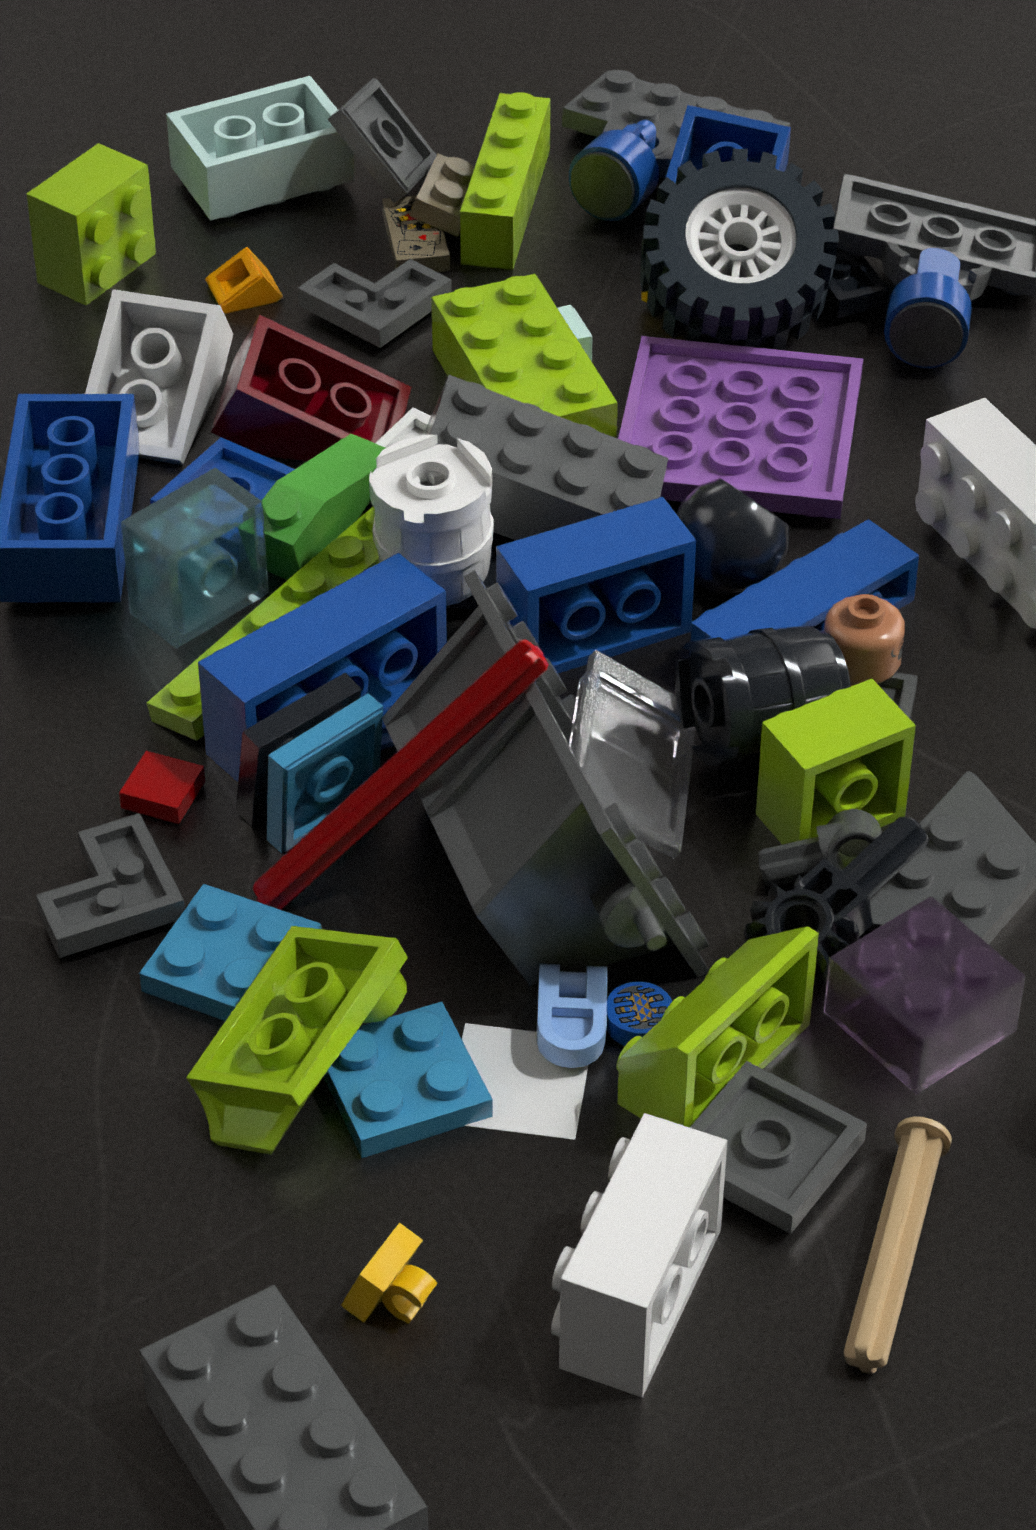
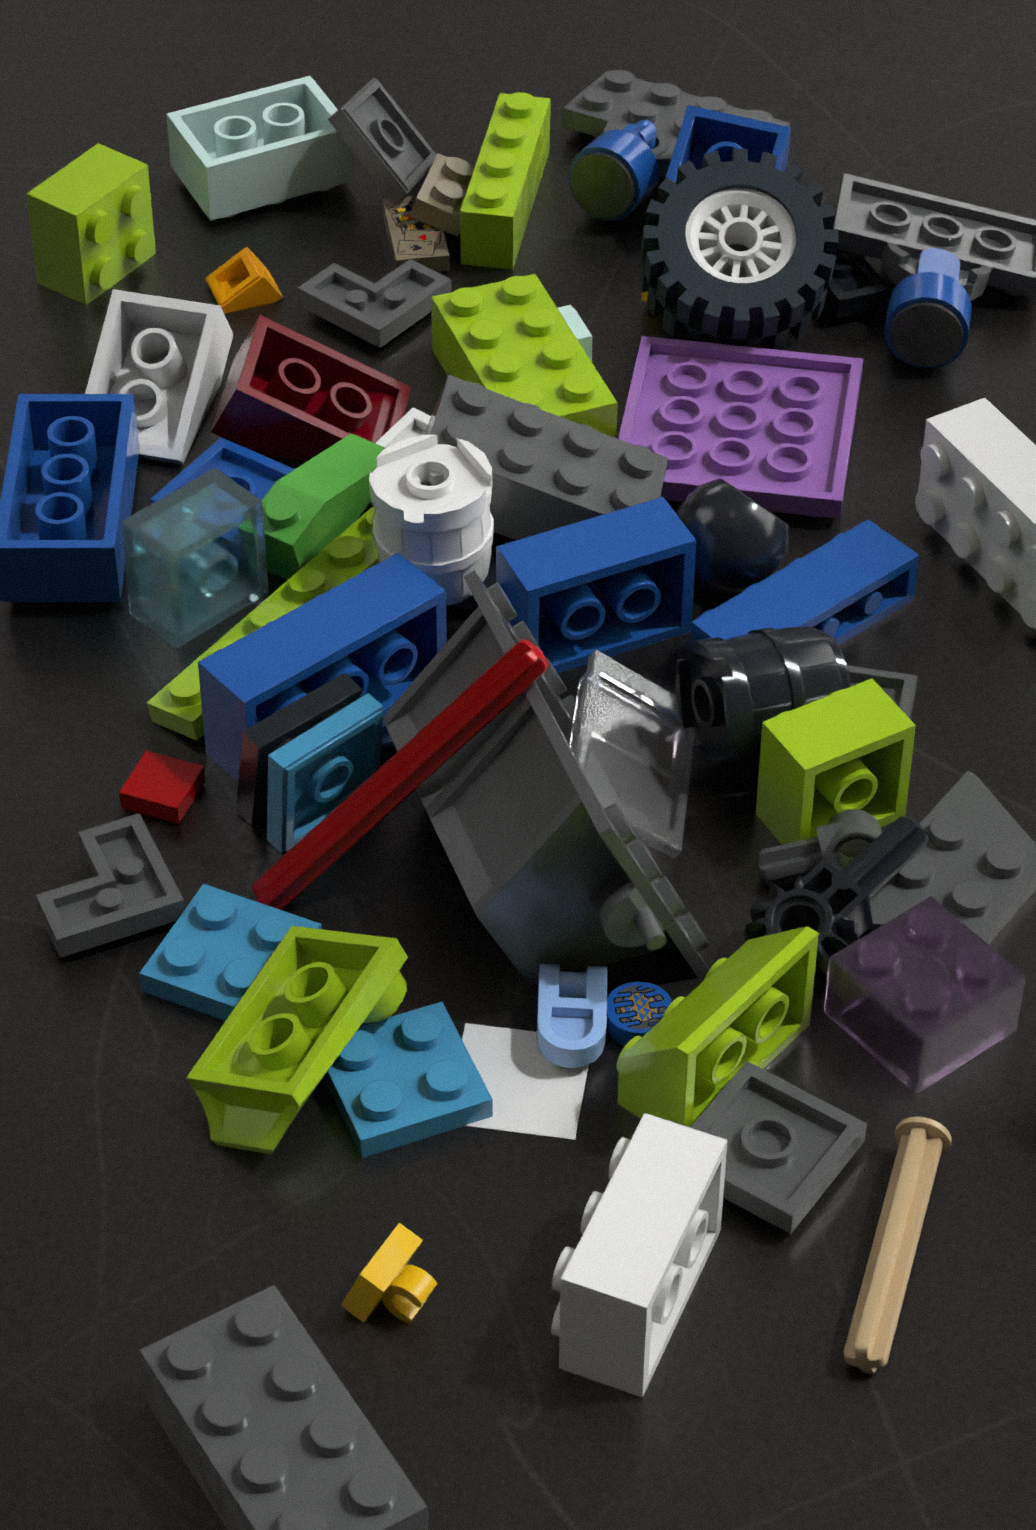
nougat head [824,594,905,686] -> none

